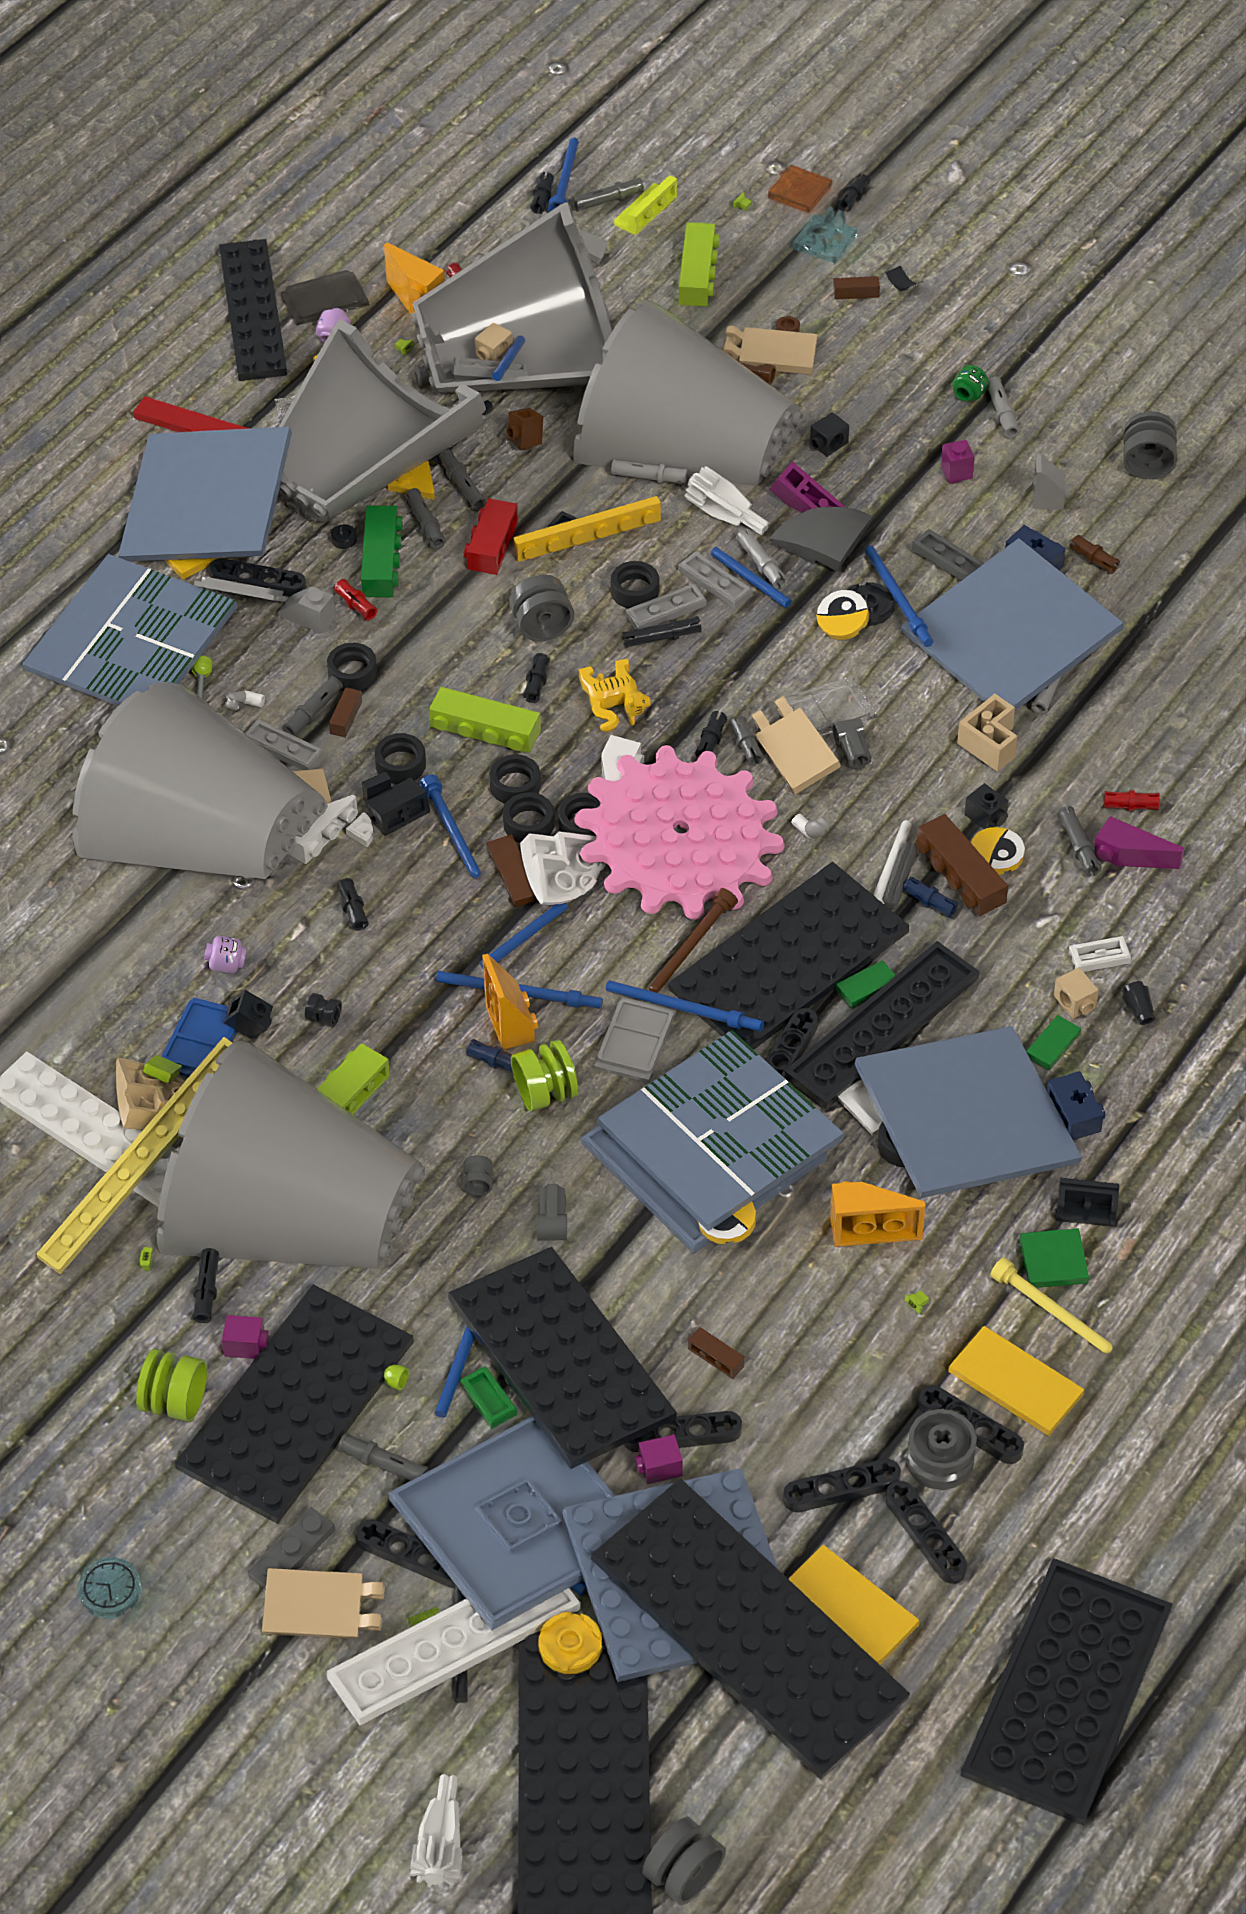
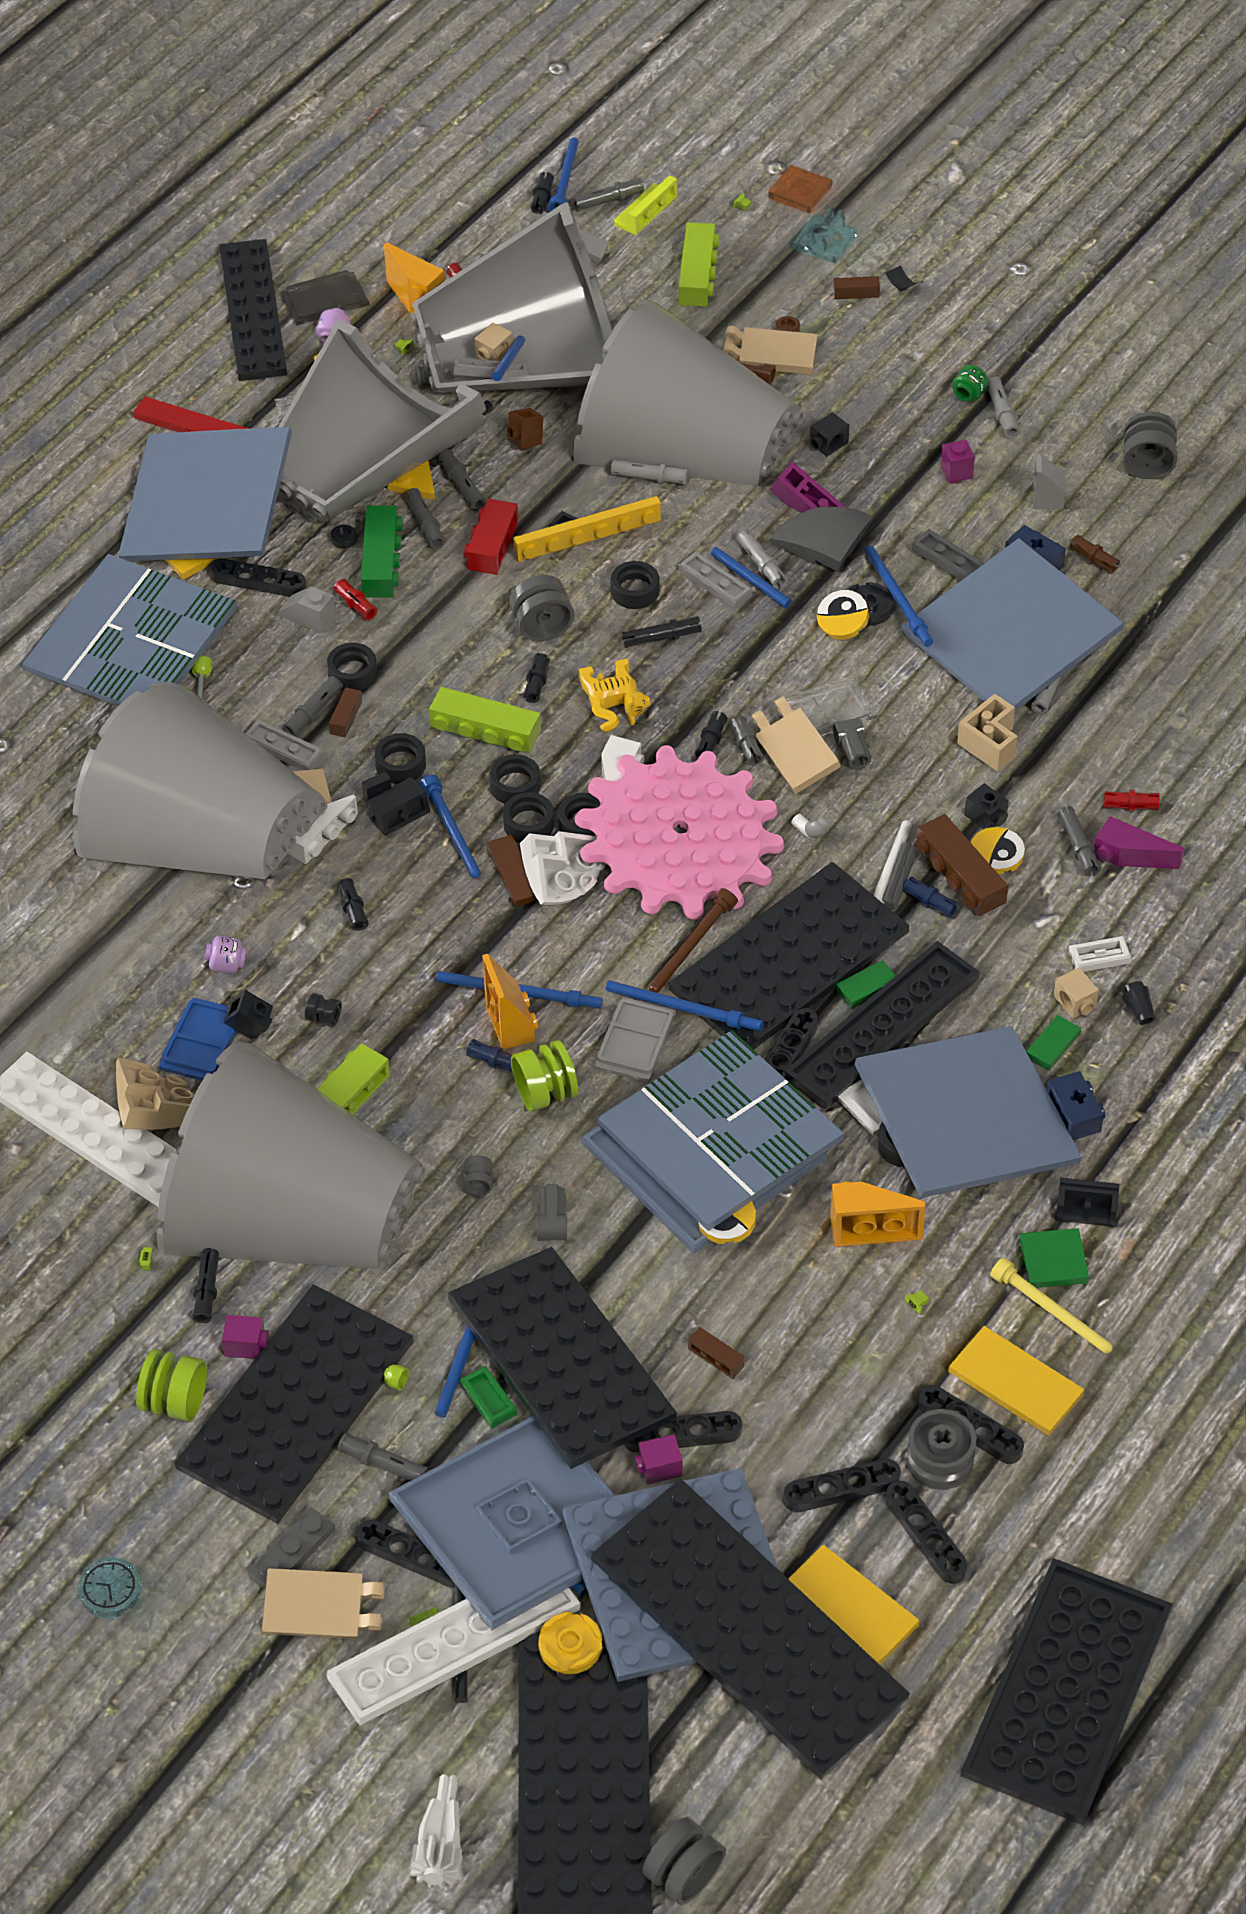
light yellow plate [36,1037,233,1275] -> none
lime tile [143,1055,182,1083] -> none
light grey piece [194,576,288,602] -> none
arm [225,691,265,711] -> none
white tile [346,812,373,847] -> none
blue bar [480,903,568,968] -> none
light grey tile [626,583,707,630] -> none
white piece [685,466,769,535] -> none
black pin [837,174,870,212] -> none

